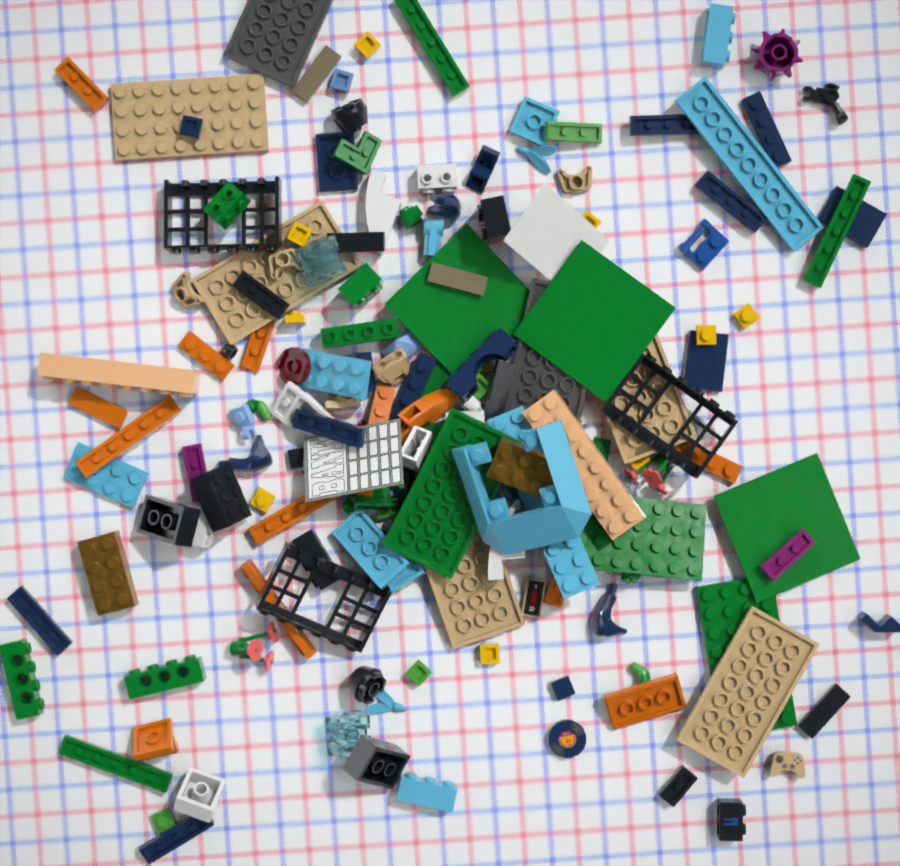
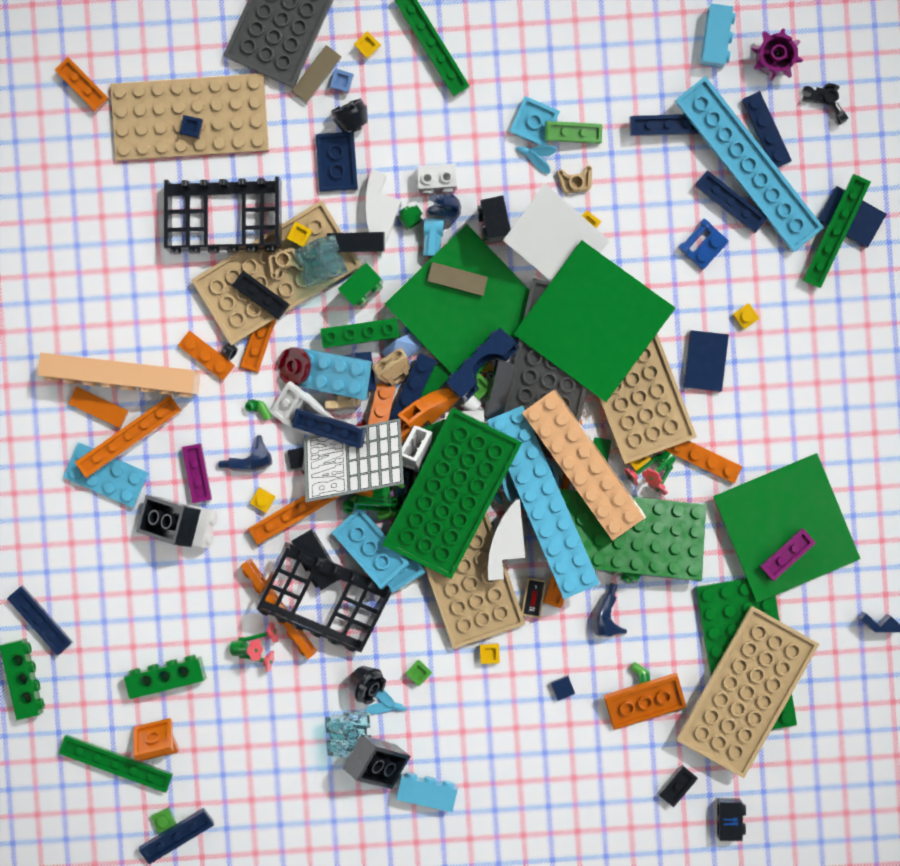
pearl gold brick [77,530,139,616] -> none
tan piece [172,271,205,309] -> none
white brick [173,767,226,823] -> none
black brick [190,462,252,533] -> none
green brick [203,181,251,230] -> none
light blue plate [229,403,256,440] -> none
yellow plate [285,311,306,324] -> none
plate [332,131,382,175] -> none
medium azure slope [452,420,592,555] -> none
dark blue slope [465,145,501,194] -> none
pearl gold brick [487,436,554,498] -> none
dark blue tile [548,719,586,758] -> none
black window [601,353,738,479] -> none
yellow plate [696,325,716,345] -> none
tan piece [769,751,806,779] -> none
black tile [797,683,851,739] -> none

